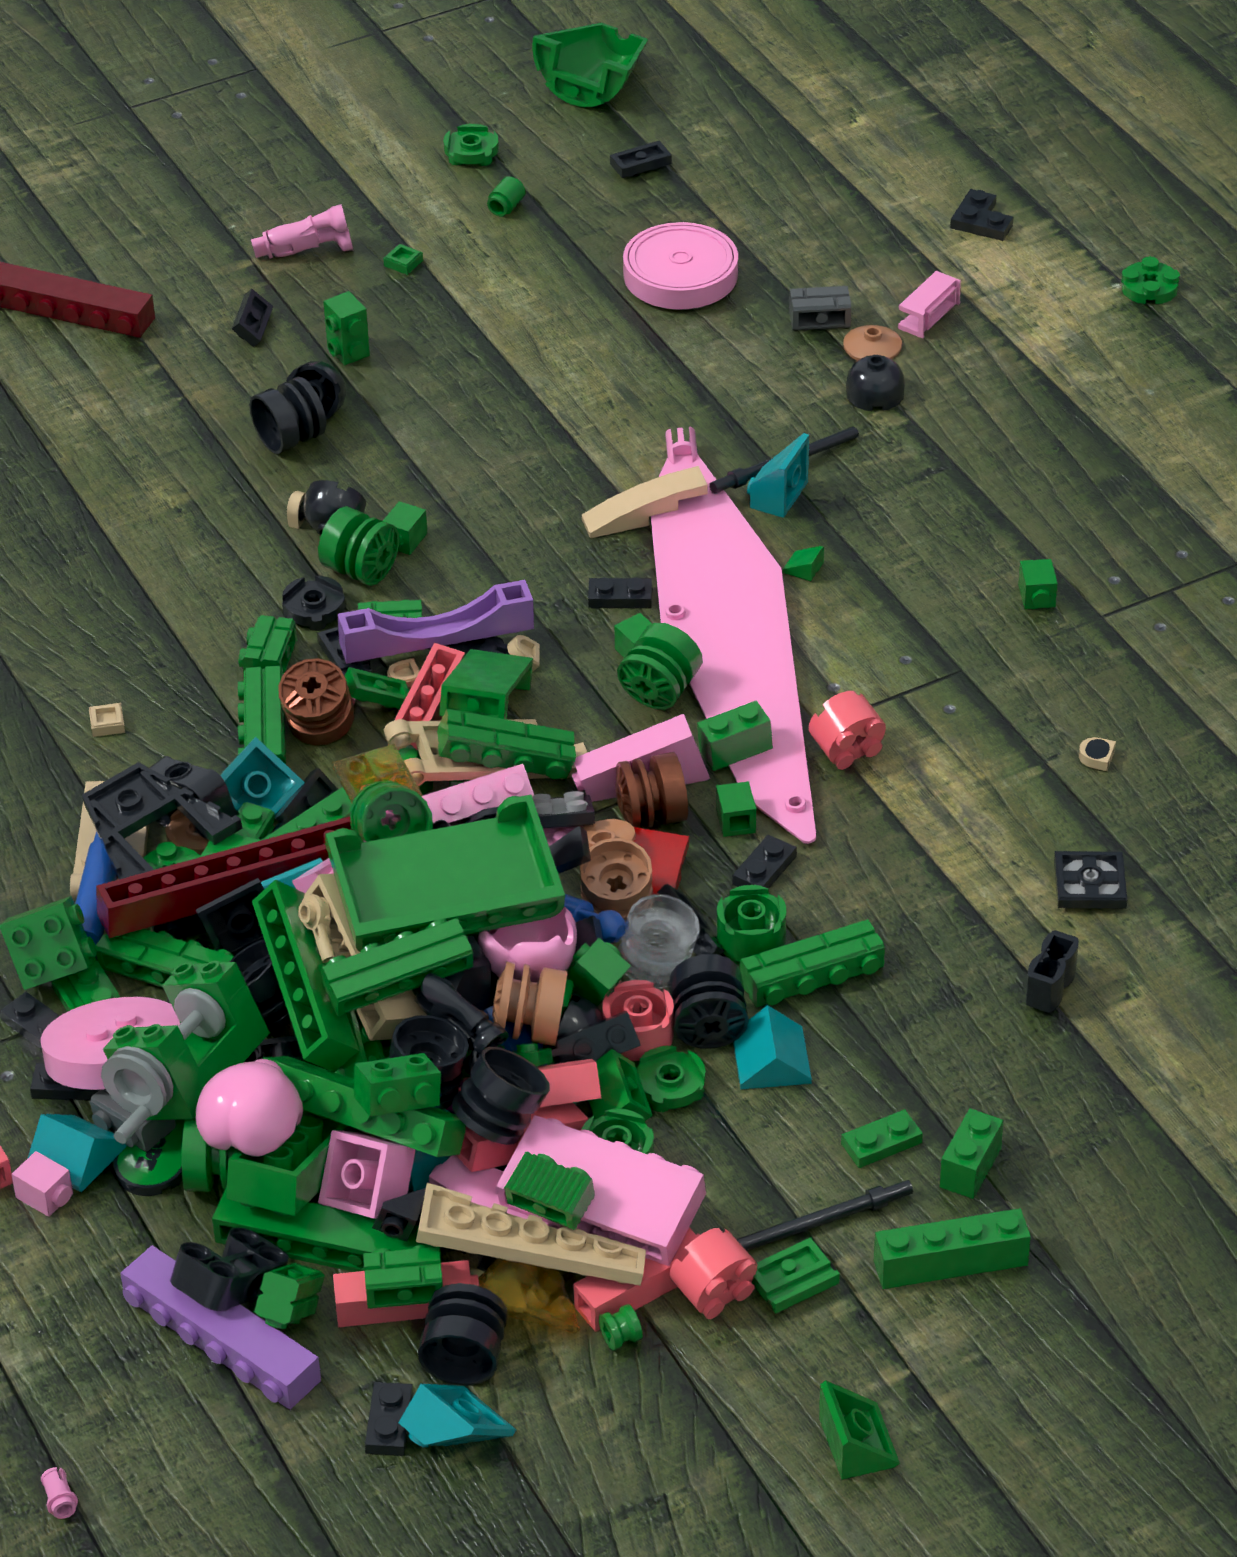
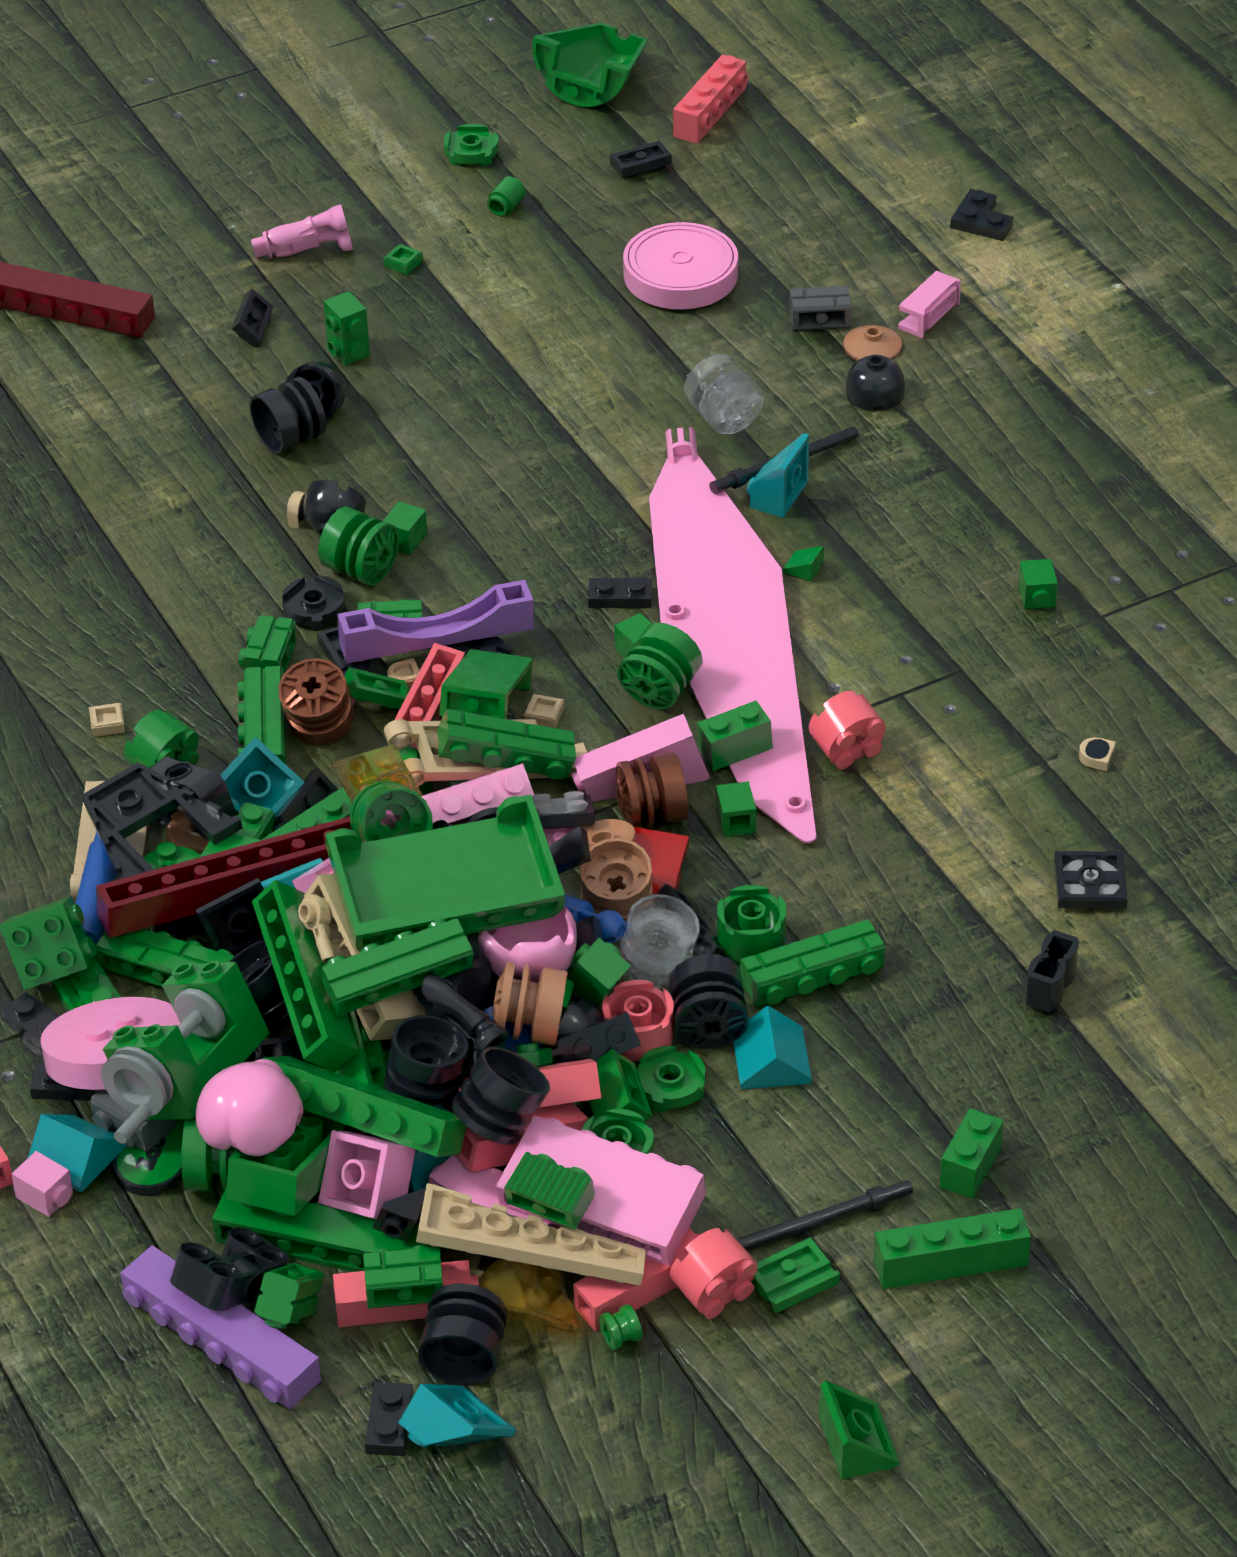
bright pink pin [41,1467,78,1519] -> none
green brick [354,1053,441,1117] -> none
tan tile [507,635,540,672] -> none
tan slope [582,466,708,538] -> none
black plate [732,835,797,889] -> none
green plate [841,1109,923,1168] -> none
green plate [1121,256,1180,304] -> none
none -> green brick [124,709,199,768]
none -> tan tile [524,694,565,728]
none -> coral brick [673,54,749,144]
none -> clear wheel [684,354,763,434]

